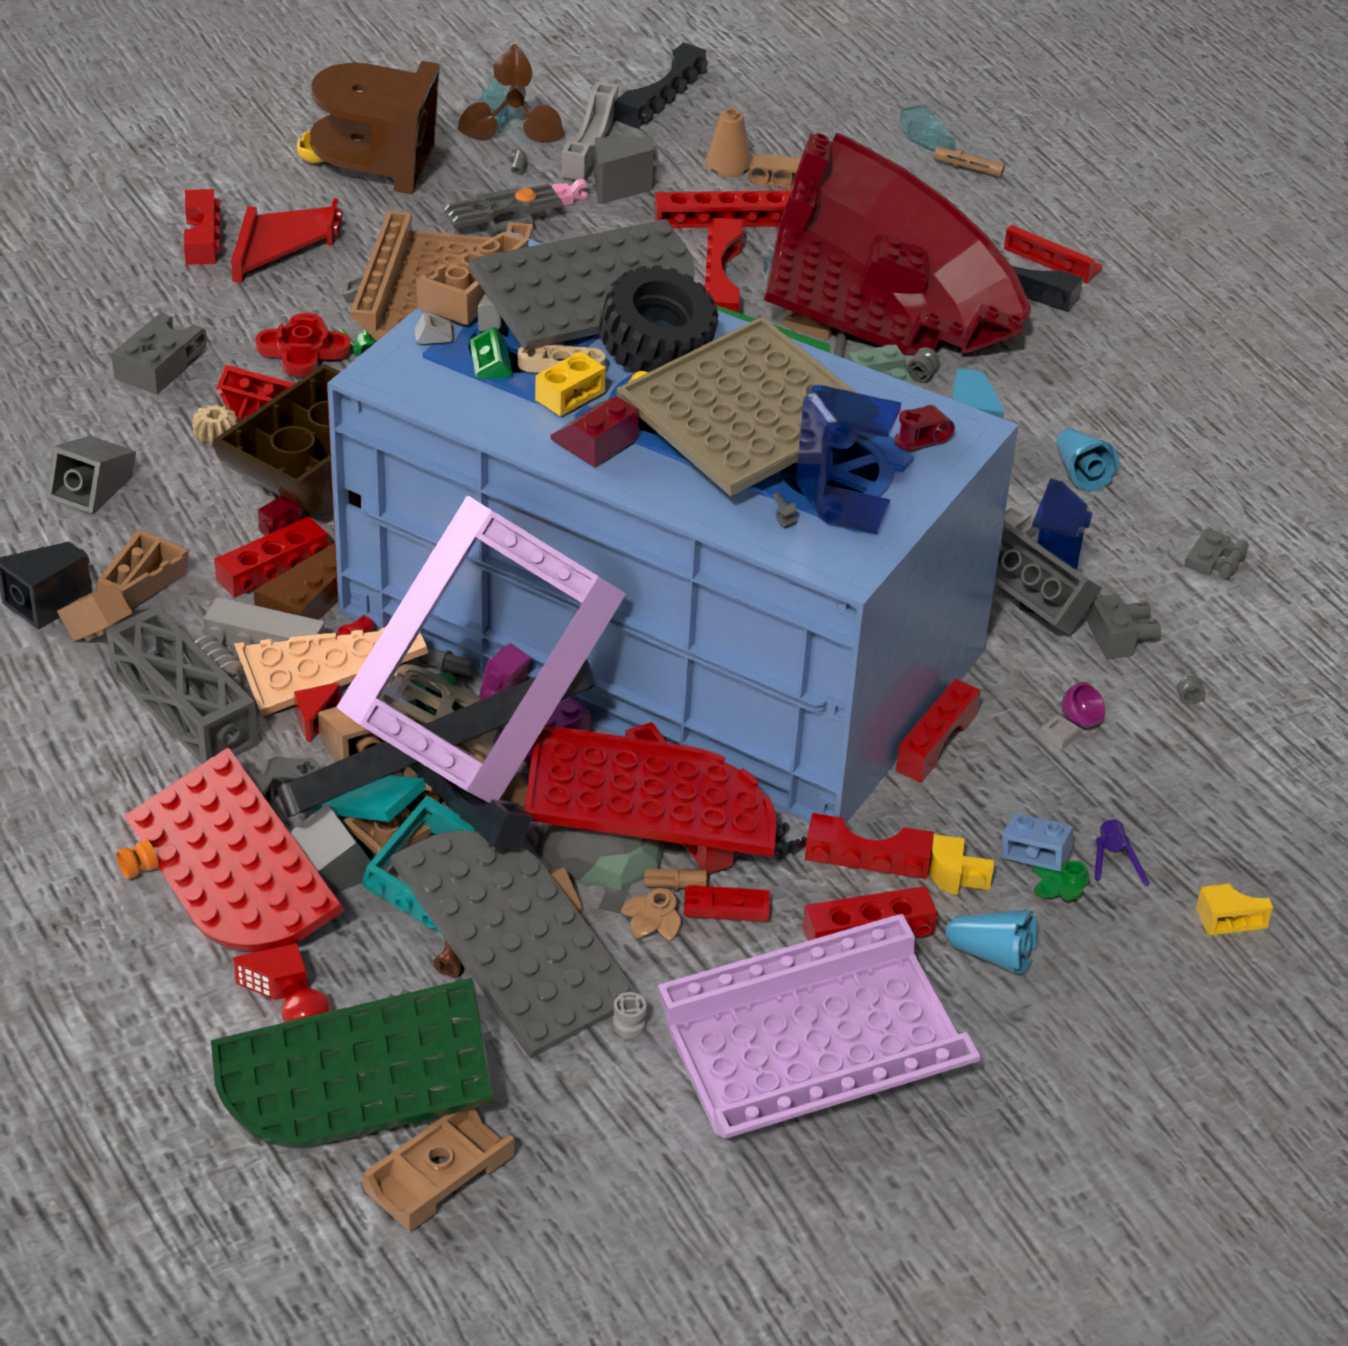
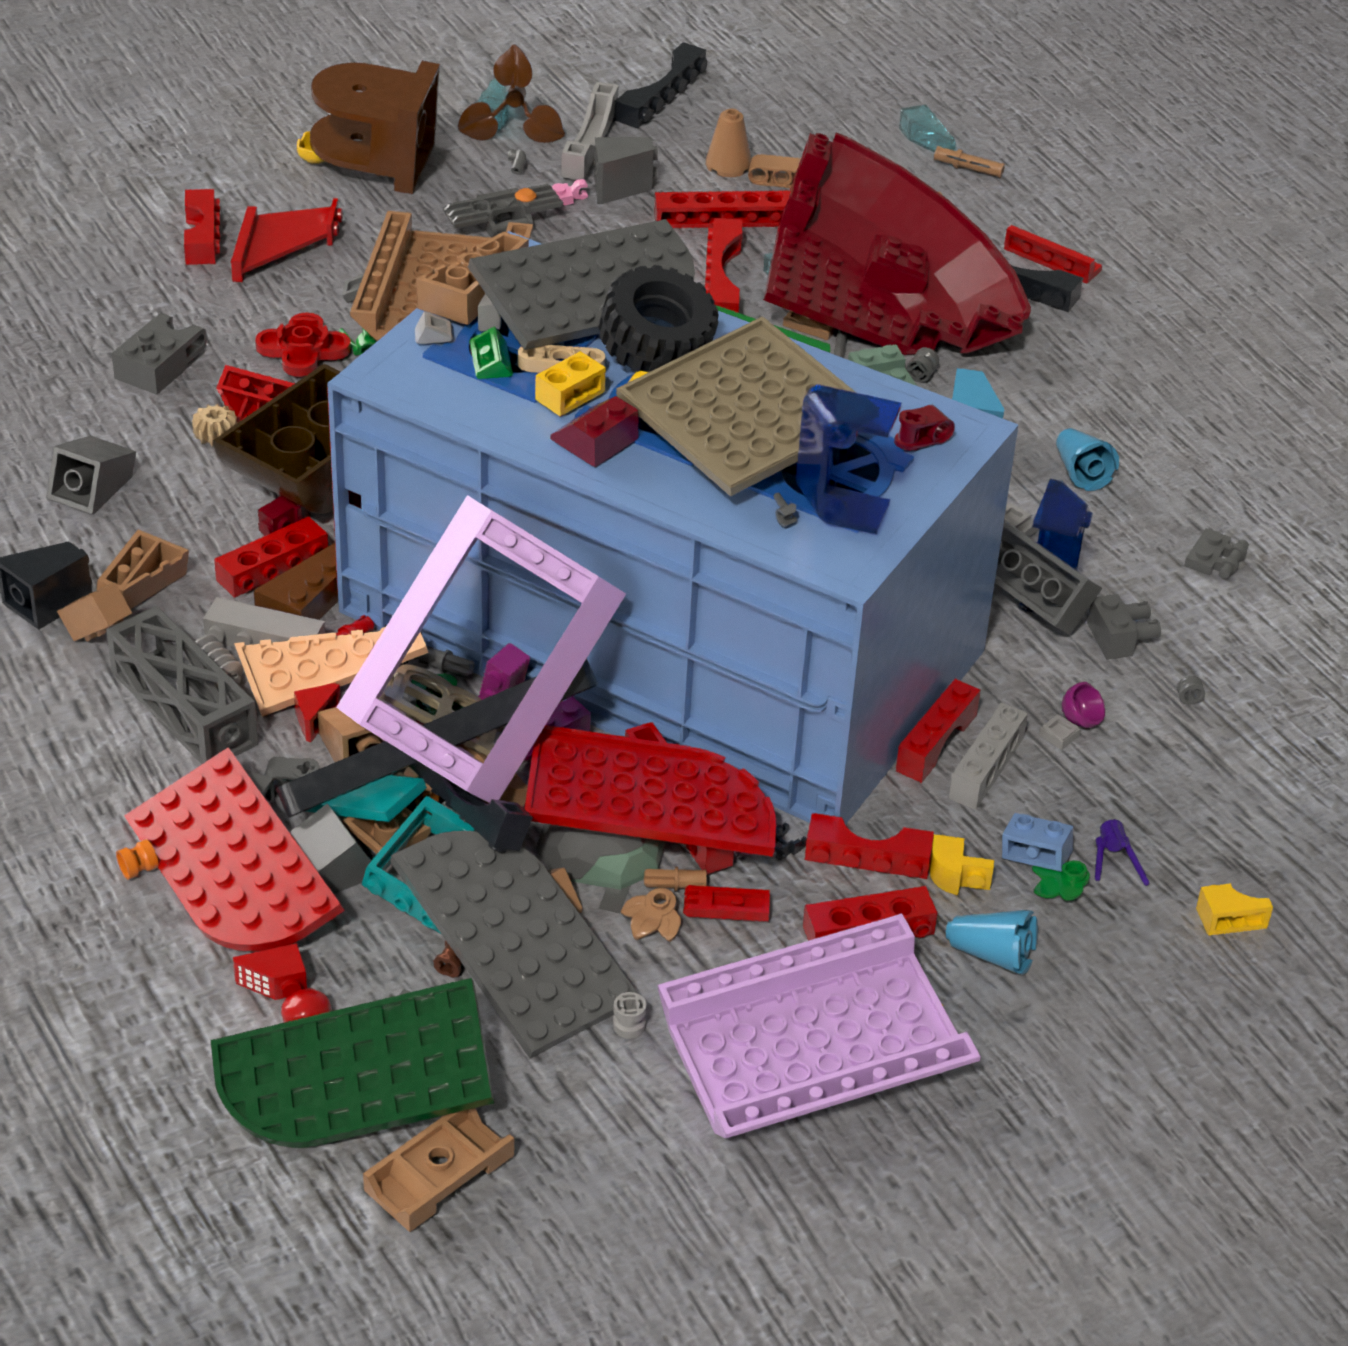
none -> light grey brick [949,702,1028,810]

